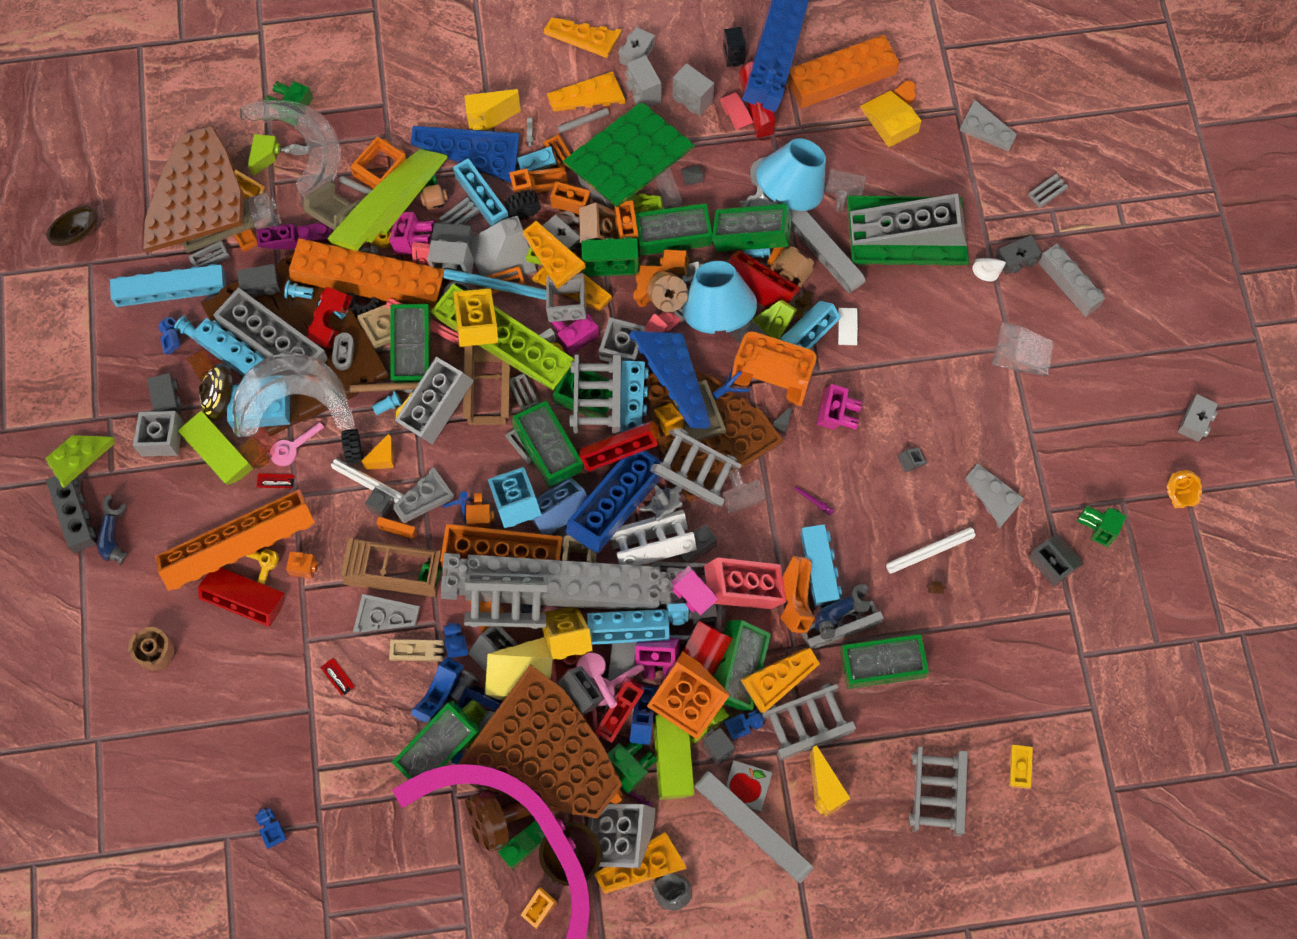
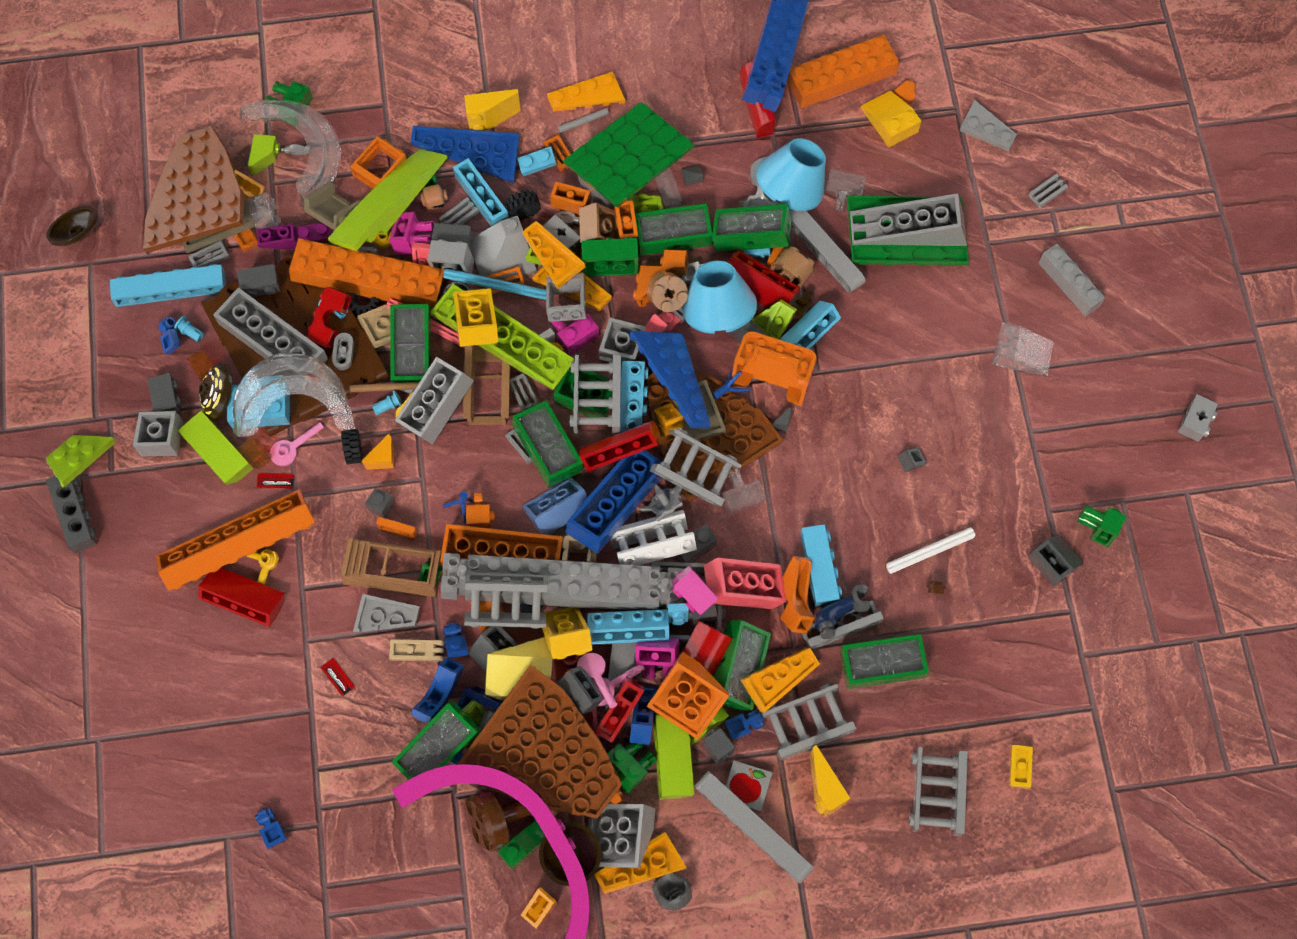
piece [97,495,128,565] -> none
medium nougat brick [128,627,175,671] -> none
medium azure brick [191,318,267,383] -> none
medium azure pin [284,280,314,300] -> none
orange brick [286,551,318,579] -> none
white axle [331,458,404,503] -> none
light grey bar [339,175,373,195] -> none
light grey wing [394,467,454,524] -> none
light grey pin [450,670,479,702] -> none
medium azure brick [488,467,542,528] -> none
orange arch [510,167,569,194] -> none
light grey piece [526,117,534,147] -> none
light orange wing [544,17,622,58] -> none
light grey brick [618,27,655,66] -> none
magenta piece [620,787,653,807] -> none
light grey brick [625,55,661,107] -> none
light grey brick [672,63,714,116] -> none
coral slope [719,92,753,130] -> none
black brick [723,27,746,67] -> none
magenta piece [794,487,834,515] -> none
dark pink brick [816,384,862,430] -> none
white slope [838,308,857,345] -> none
light grey wing [965,464,1024,529] -> none
white piece [972,258,1006,282] -> none
dark grey brick [996,235,1042,275] -> none
light orange hair [1167,470,1202,509] -> none

